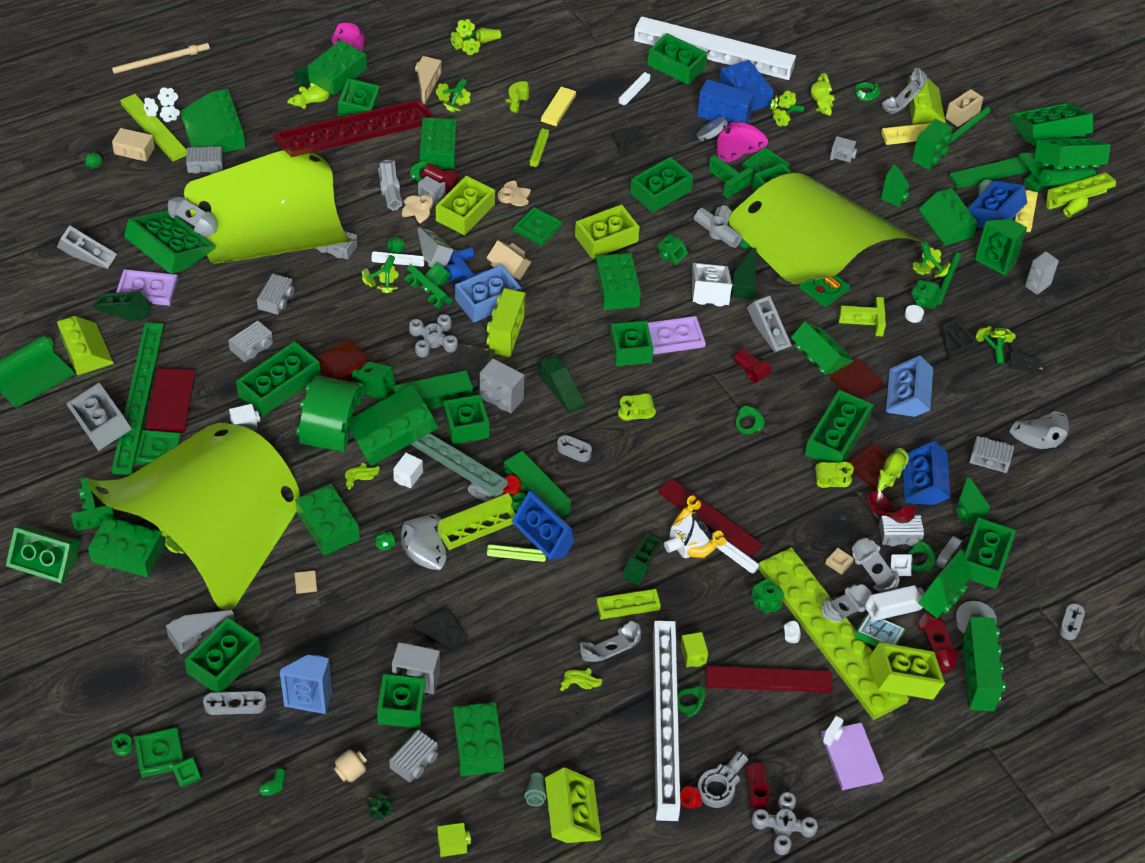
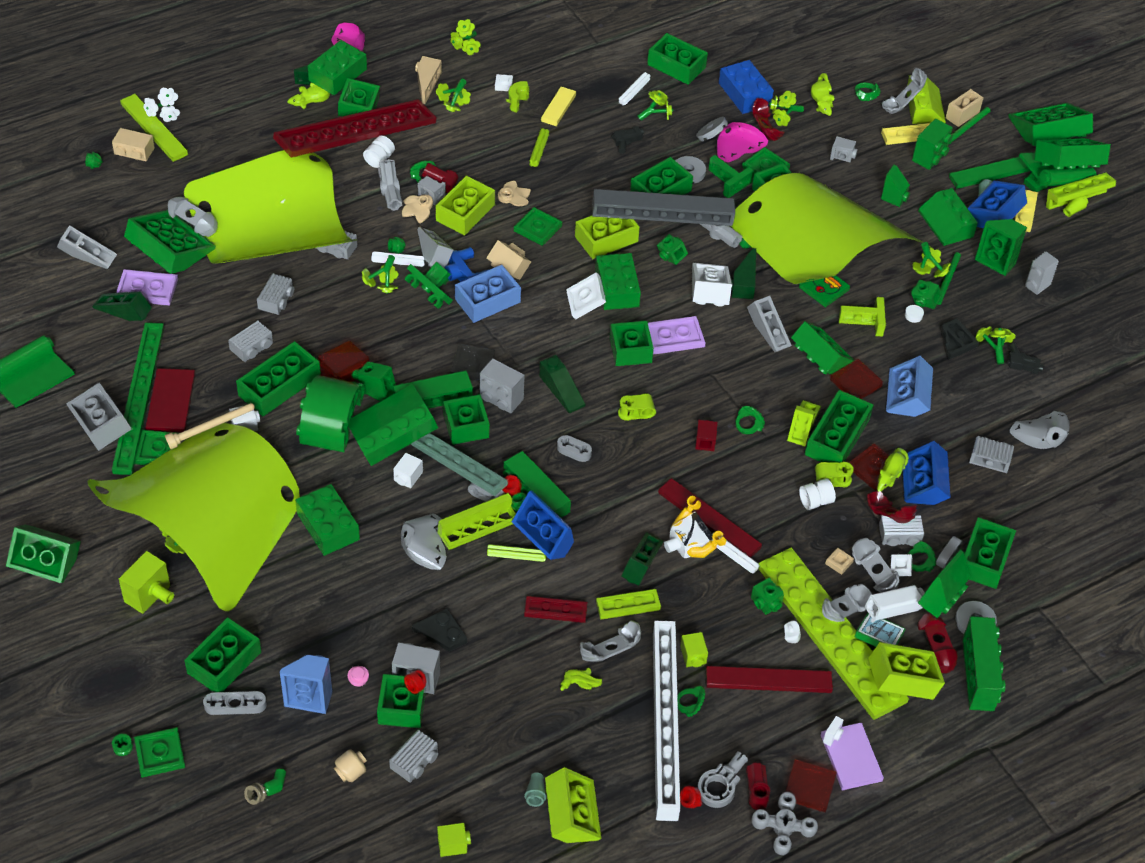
lime slope [57,316,113,375] -> none
green bracket [71,478,115,532] -> none
green brick [88,517,165,577] -> none
tan bar [112,43,210,74] -> none
light grey slope [166,610,235,654] -> none
green plate [172,757,201,788] -> none
green slope [180,89,245,153] -> none
light grey brick [186,146,223,174] -> none
tan tile [295,571,317,594] -> none
lime piece [345,463,380,490] -> none
dark green gear [365,791,394,821] -> none
green plate [375,531,395,551] -> none
light grey gear [409,314,458,358] -> none
green brick [420,118,457,169] -> none
green brick [453,702,504,776] -> none
lime cone [476,27,501,44] -> none
lime brick [487,288,525,357] -> none
white brick [634,17,796,80] -> none
blue brick [697,79,754,128] -> none
dark red piece [734,349,771,383] -> none
green slope [956,478,990,525] -> none
light grey beam [1060,604,1085,640] -> none
none -> lime brick [119,551,174,614]
none -> tan piece [164,403,255,450]
none -> dark tan bush [244,782,267,805]
none -> bright pink plate [348,666,369,687]
none -> white wheel [363,136,395,168]
none -> red tile [404,670,426,694]
none -> white plate [495,74,513,91]
none -> dark red tile [524,596,588,623]
none -> white plate [566,272,606,319]
none -> dark grey brick [592,189,735,226]
none -> plant [637,90,673,121]
none -> light grey tile [675,156,706,184]
none -> dark red brick [695,420,718,451]
none -> dark red piece [752,98,785,141]
none -> clear red tile [786,759,837,813]
none -> lime bracket [787,400,821,446]
none -> white wheel [799,478,836,510]

